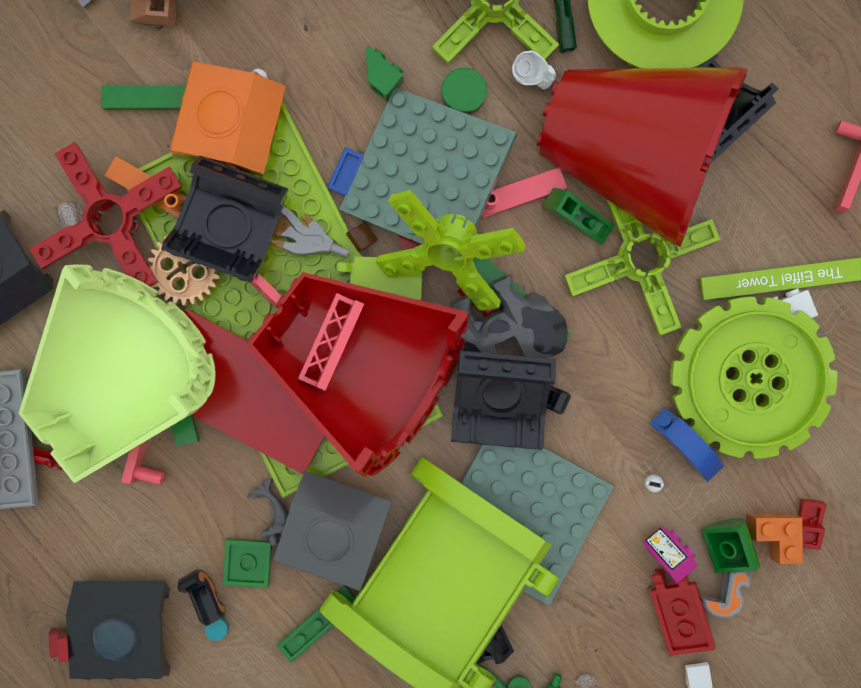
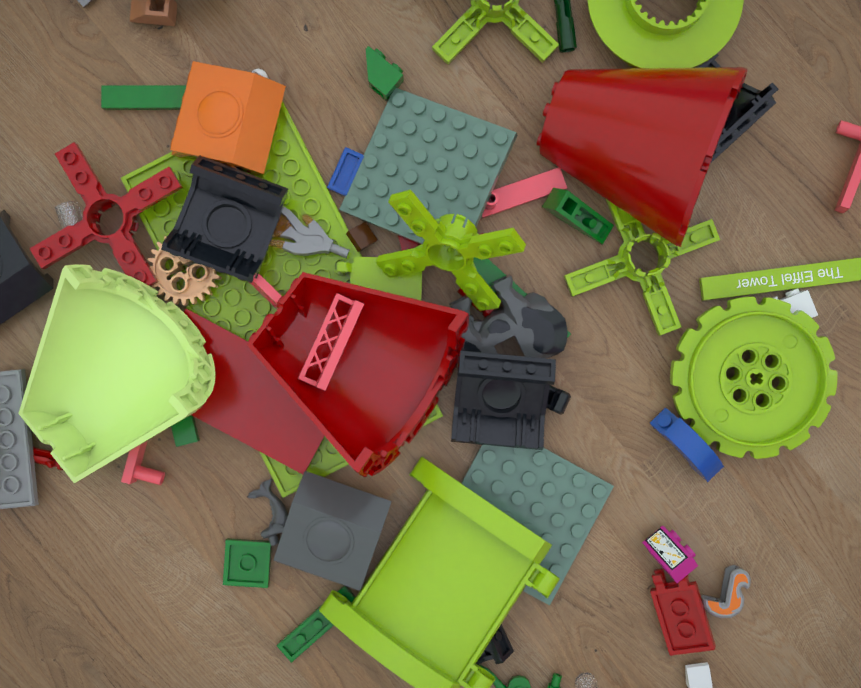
red slope [49,629,69,663] -> none
black panel [66,581,170,680] -> none
orange piece [104,156,186,218] -> none
black animal [177,569,225,626] -> none
teal tile [205,618,229,641] -> none
green tile [442,68,487,114] -> none
white hair [512,50,556,90] -> none
white hinge [644,474,664,493] -> none
green brick [701,518,760,573] -> none
orange brick [747,513,803,564] -> none
red slope [798,498,826,550] -> none

